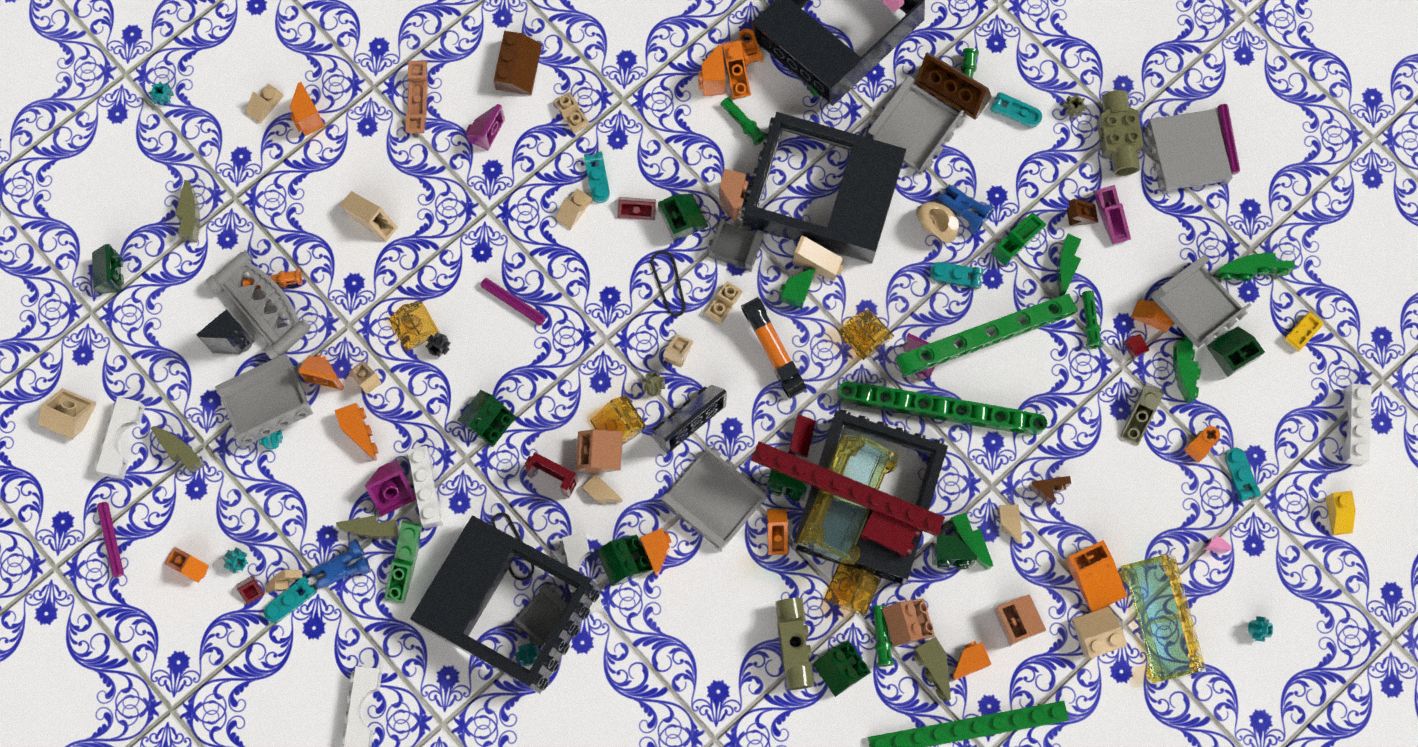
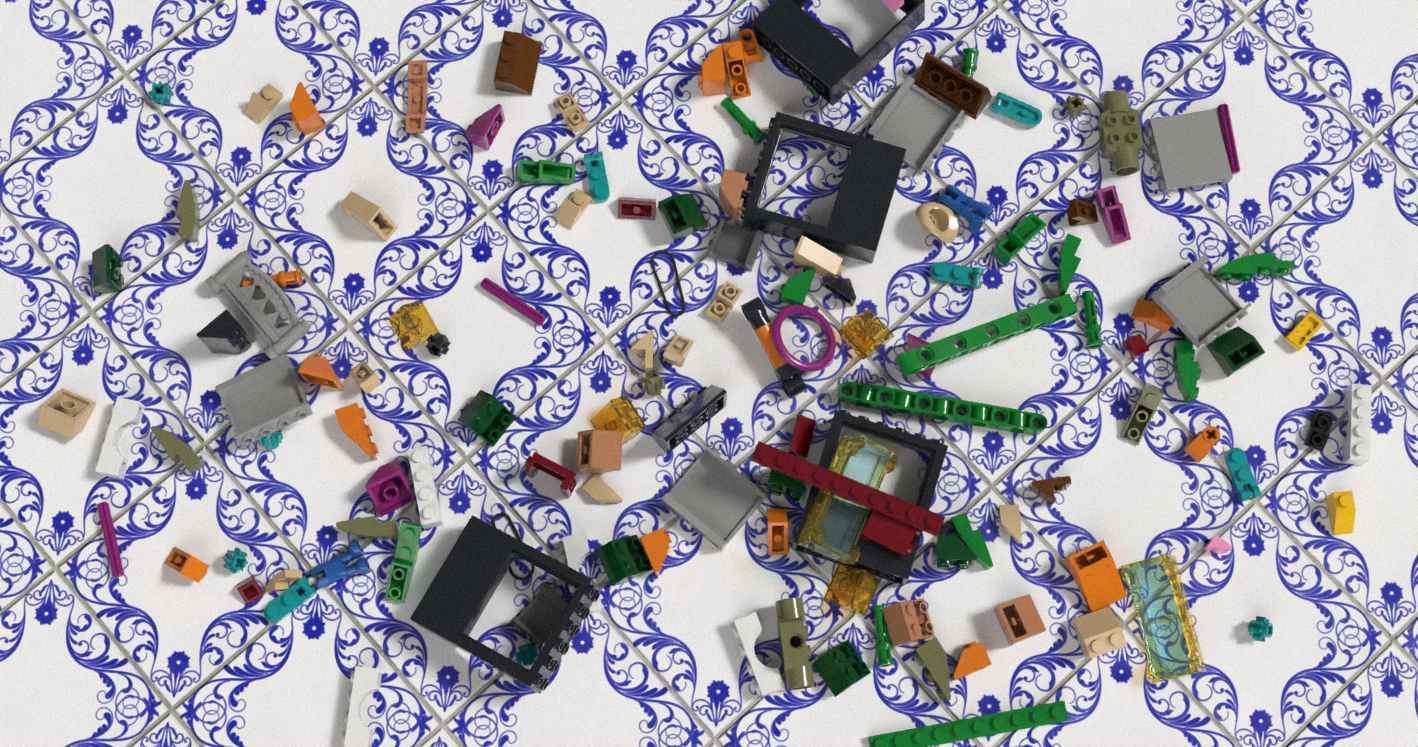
none -> green slope [515,159,576,184]
none -> tan slope [630,331,654,373]
none -> white arch [731,612,785,697]
none -> magenta wedge [771,304,836,372]
none -> black slope [822,277,856,306]
none -> black slope [1303,409,1336,452]

